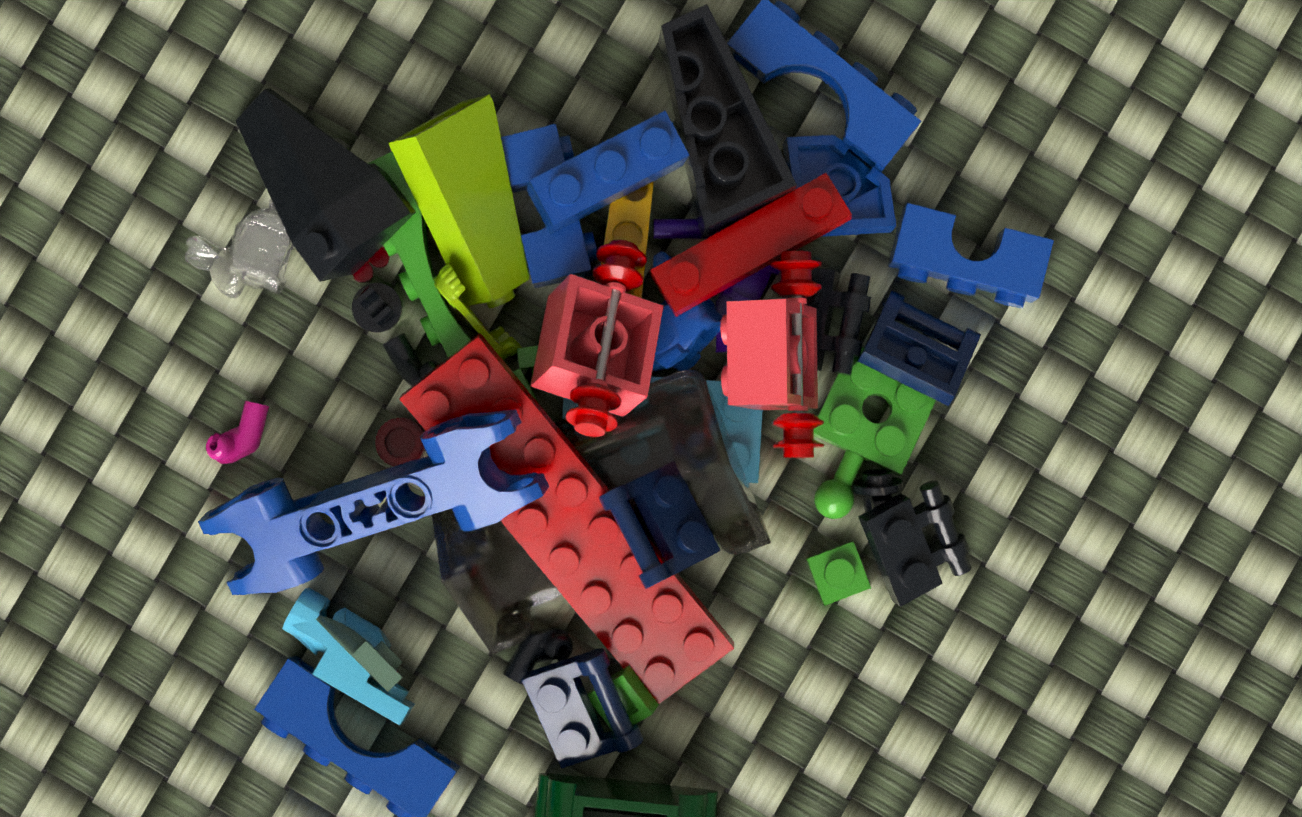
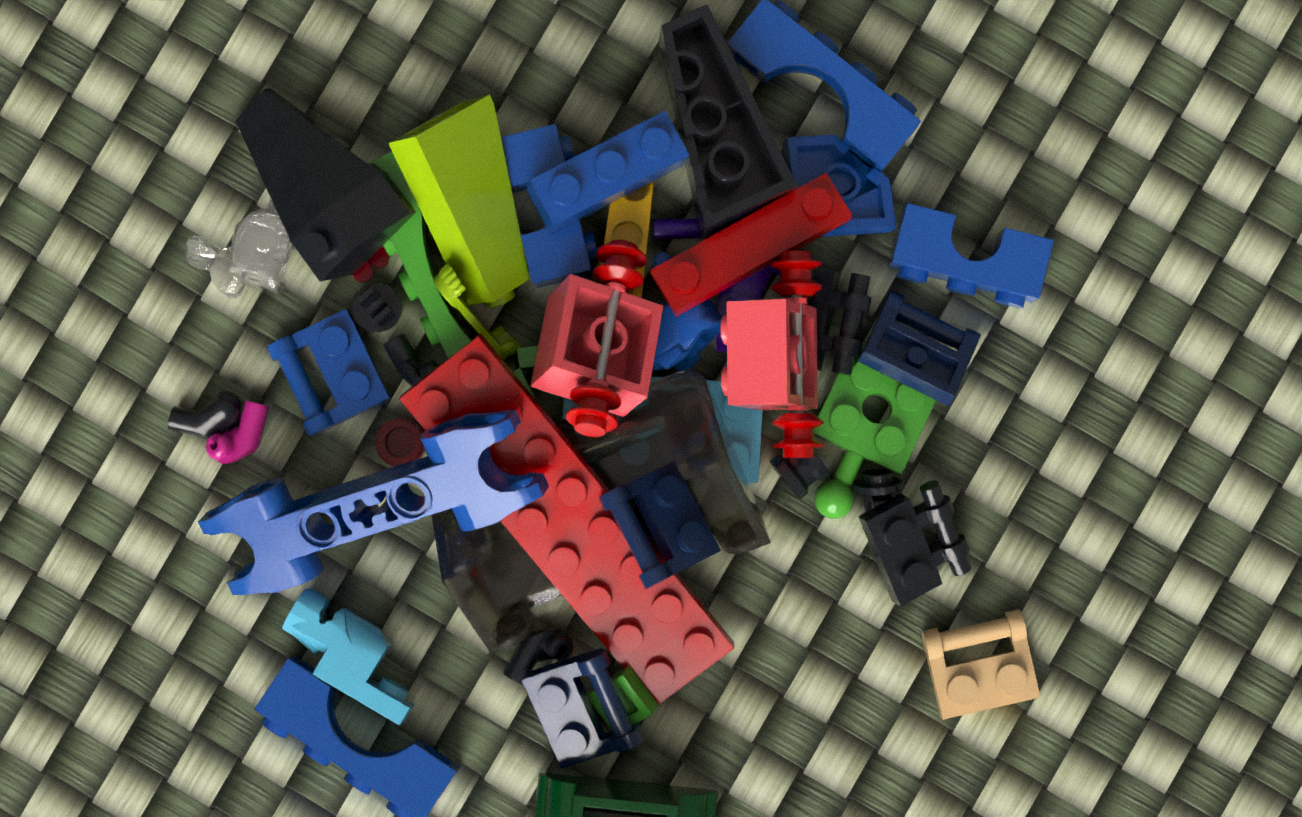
sand green plate [316,616,404,692] -> none
bright green plate [806,541,871,606] -> none
none -> black arm [168,390,241,439]
none -> blue plate [266,308,391,437]
none -> black wheel [769,452,831,500]
none -> tan plate [922,609,1041,720]

